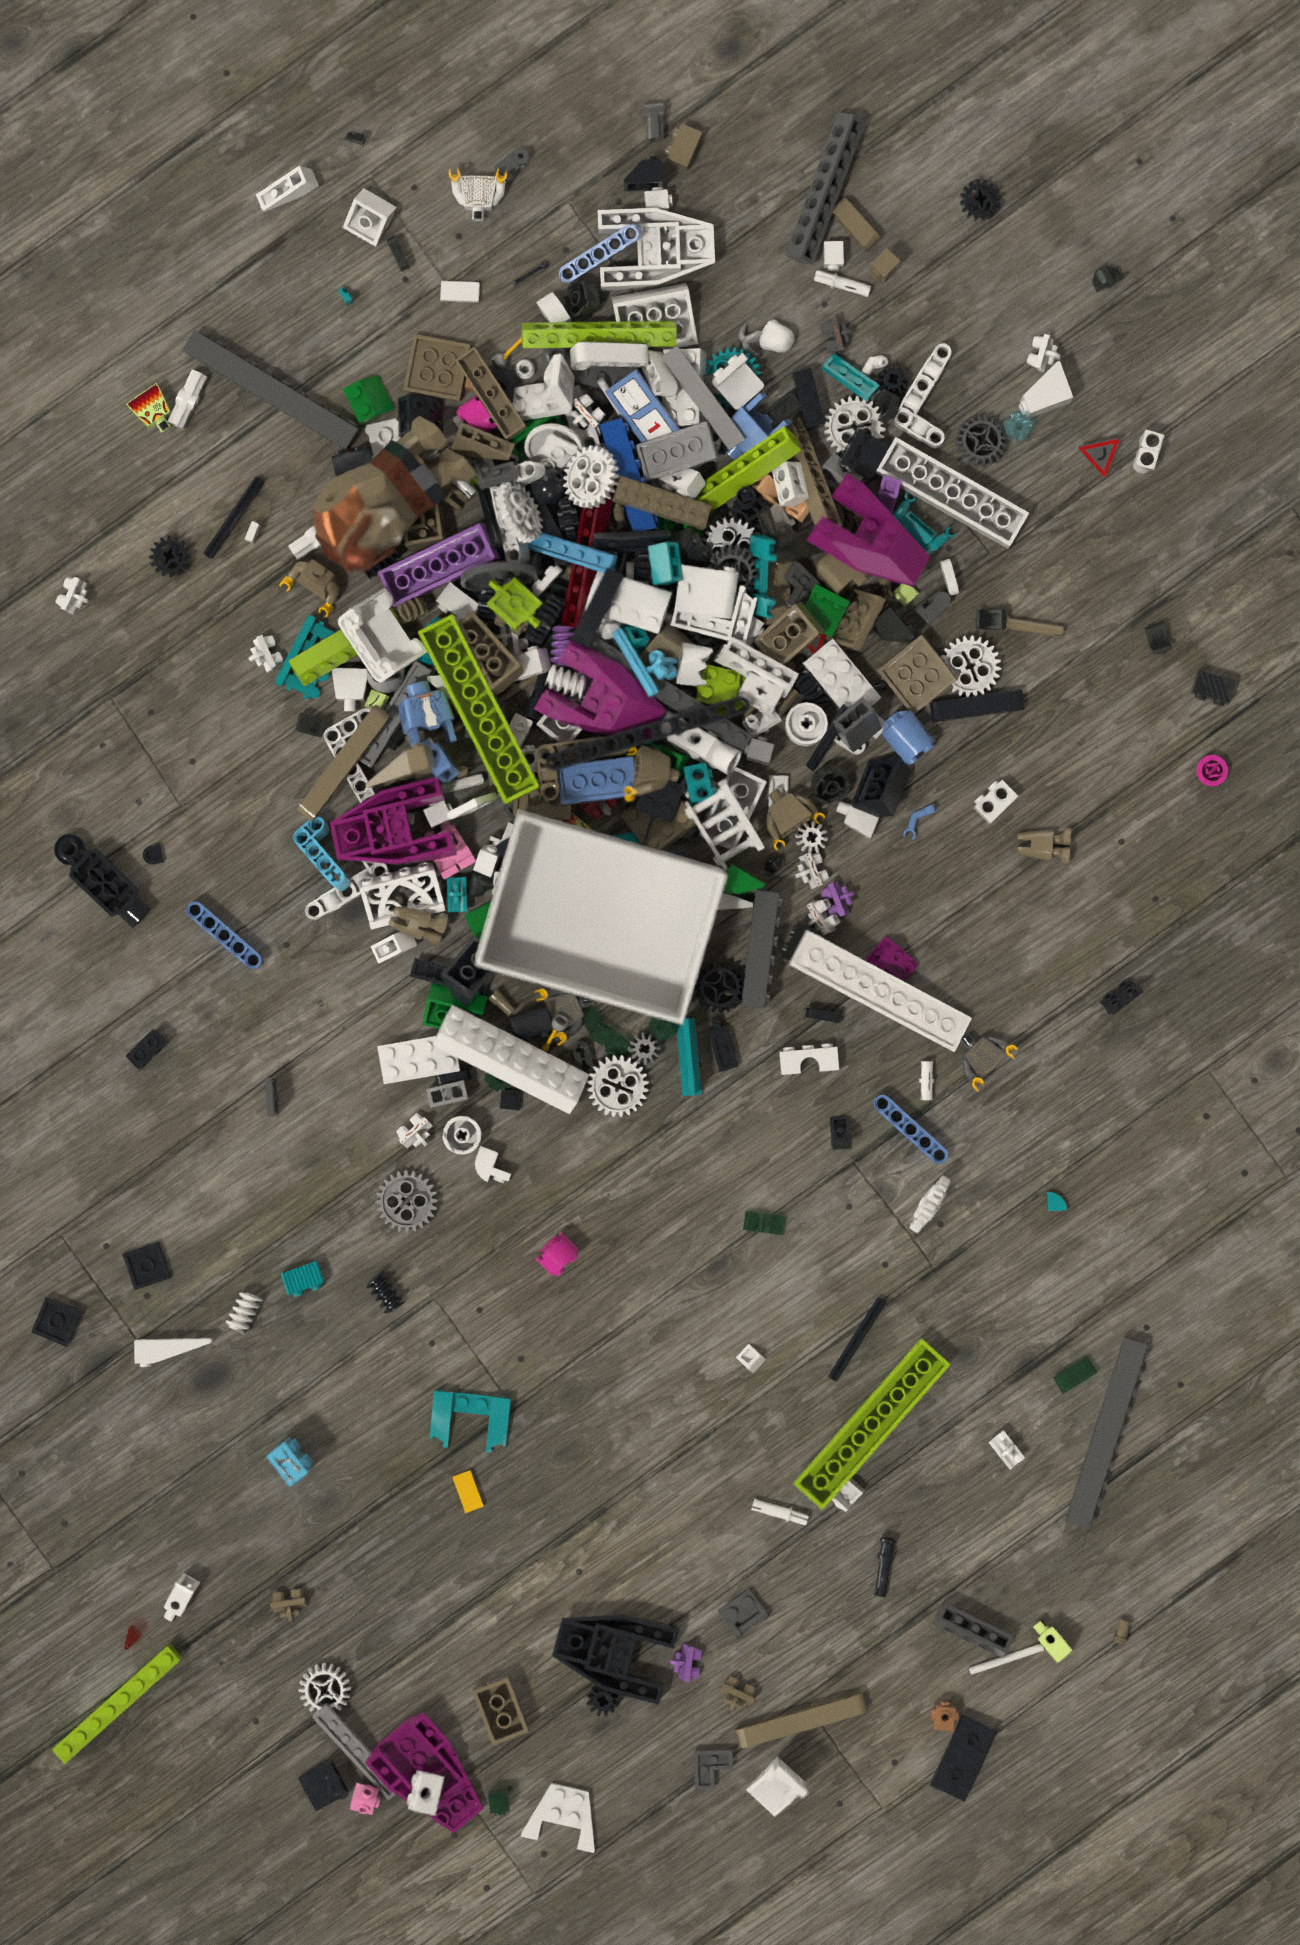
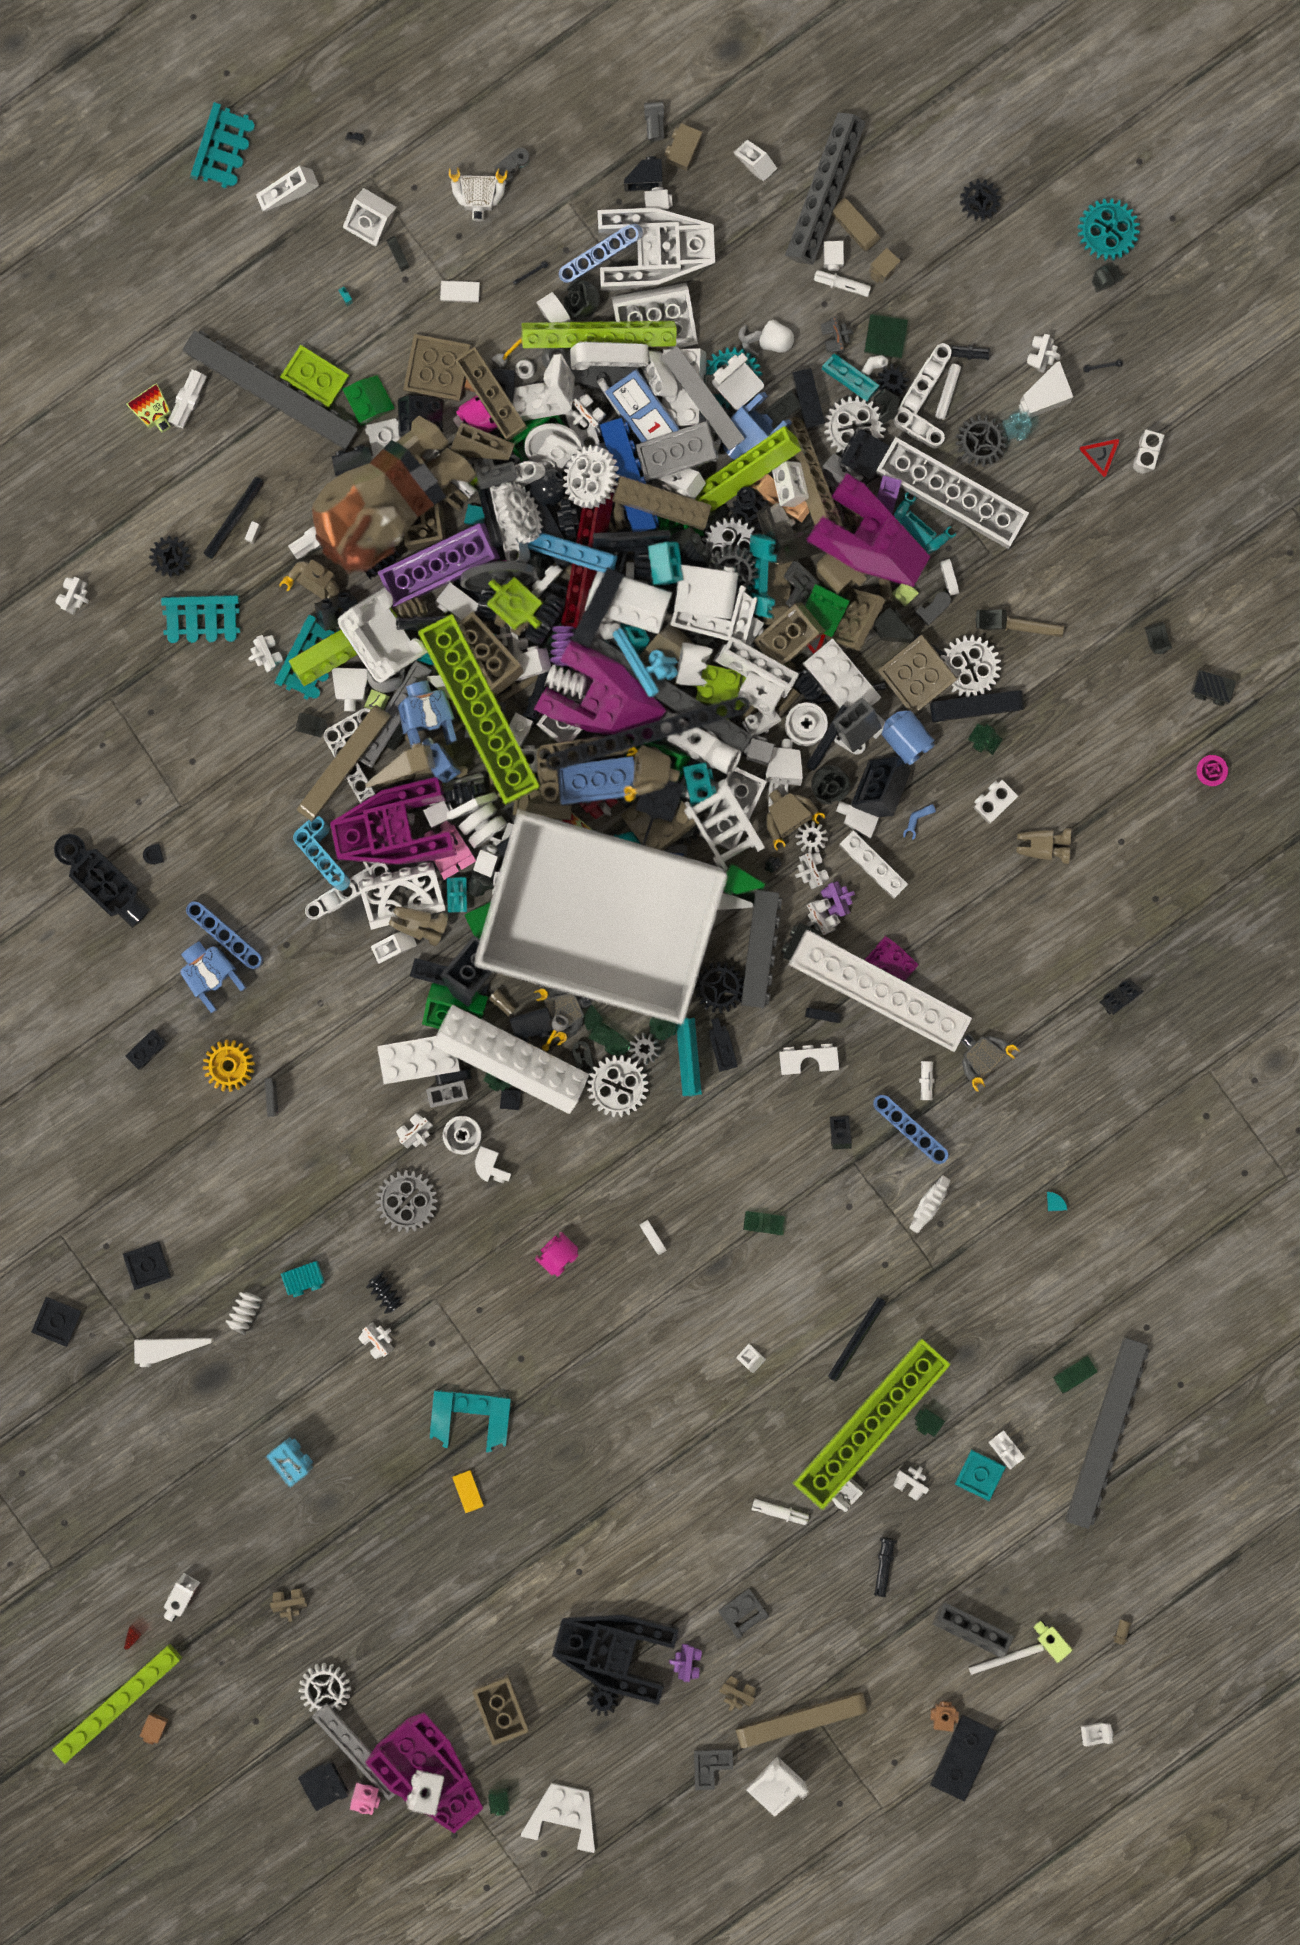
none -> medium nougat brick [140,1712,169,1745]
none -> teal fence [161,595,240,643]
none -> medium blue piece [180,941,247,1013]
none -> teal fence [190,102,255,189]
none -> yellow gear [203,1040,255,1092]
none -> lime plate [280,345,349,408]
none -> black brick [314,592,358,631]
none -> white hips [358,1322,394,1359]
none -> black pin [396,616,448,631]
none -> black gear [444,781,487,805]
none -> white wheel [458,802,507,849]
none -> teal tile [464,504,485,526]
none -> white beam [640,1220,667,1256]
none -> white slope [734,140,777,181]
none -> white torso [765,739,803,786]
none -> white brick [839,831,908,899]
none -> clear green plate [864,314,908,359]
none -> white hips [893,1466,929,1501]
none -> clear green brick [914,1407,945,1437]
none -> white axle [935,364,961,420]
none -> black pin [950,345,990,361]
none -> teal tile [954,1449,1006,1501]
none -> clear green brick [968,724,1003,755]
none -> teal gear [1077,198,1140,261]
none -> white bracket [1081,1722,1113,1746]
none -> black hinge [1083,360,1123,373]

